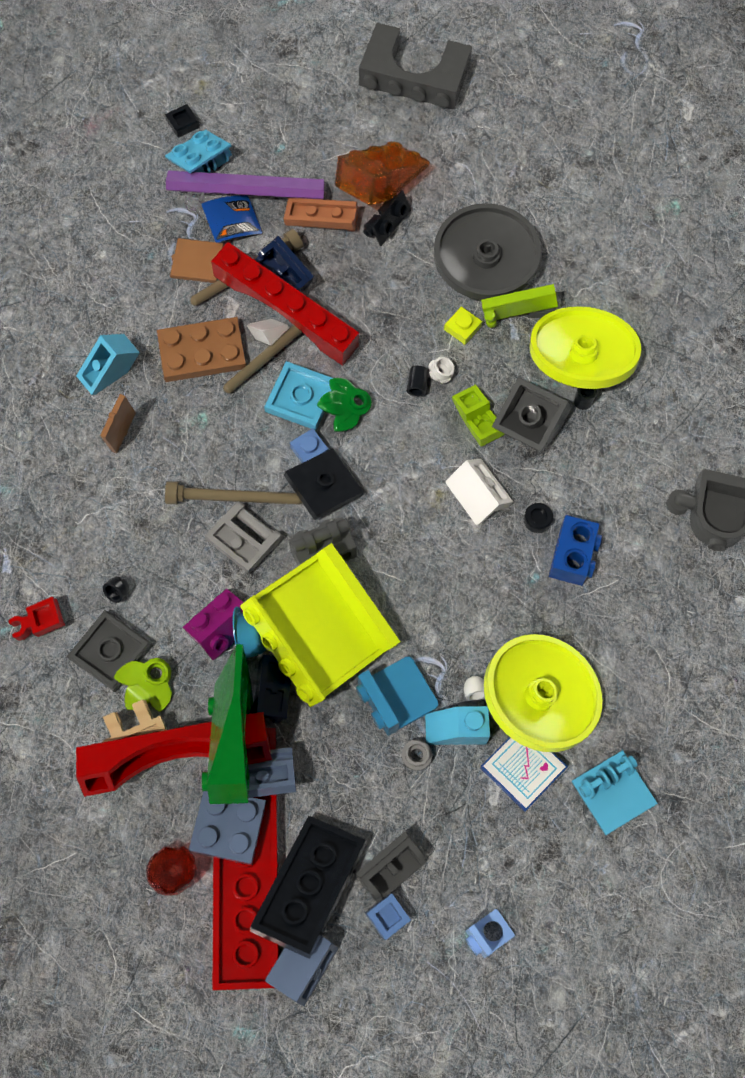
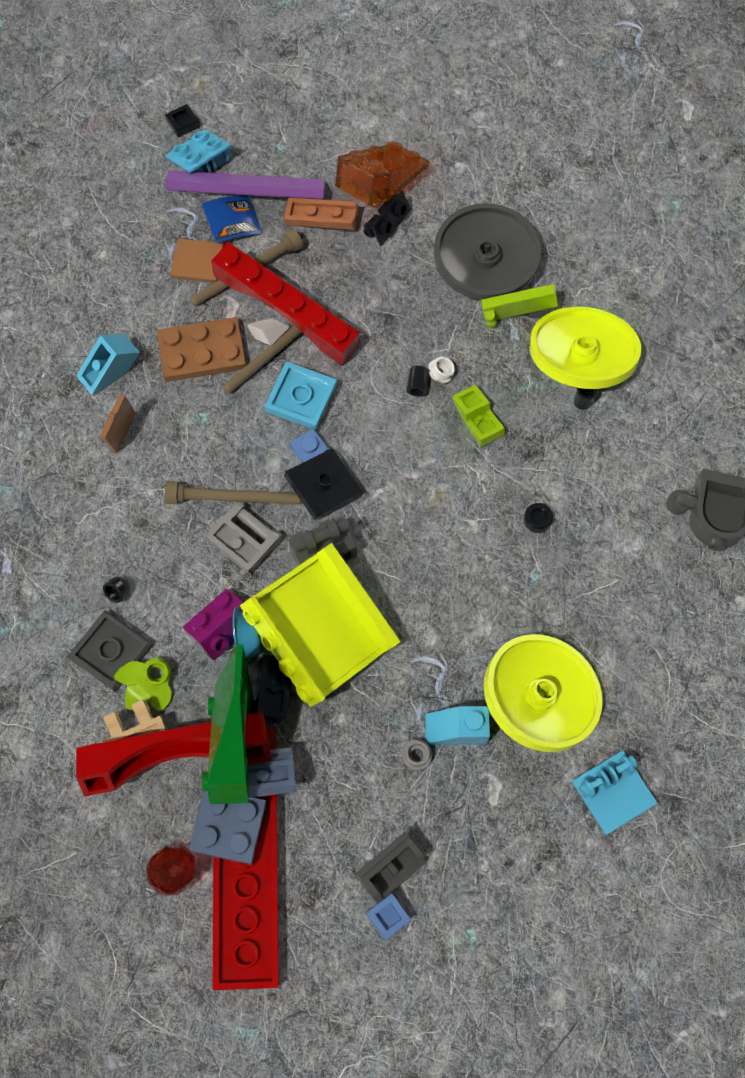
red plate [8,596,65,641] -> none
black plate [250,816,366,959] -> none
dark blue hinge [254,236,314,292] -> none
sand blue panel [266,936,339,1006] -> none
green plate [317,378,372,432] -> none
dark azure bracket [356,657,438,736] -> none
dark grey arch [359,23,472,109] -> none
neon yellow plate [444,306,482,345] -> none
white panel [446,459,513,525] -> none
white hinge [463,676,485,701] -> none
light blue bracket [465,909,515,958] -> none
white tile [480,737,568,812] -> none
dark grey slope [492,377,571,453] -> none
blue brick [548,515,602,586] -> none

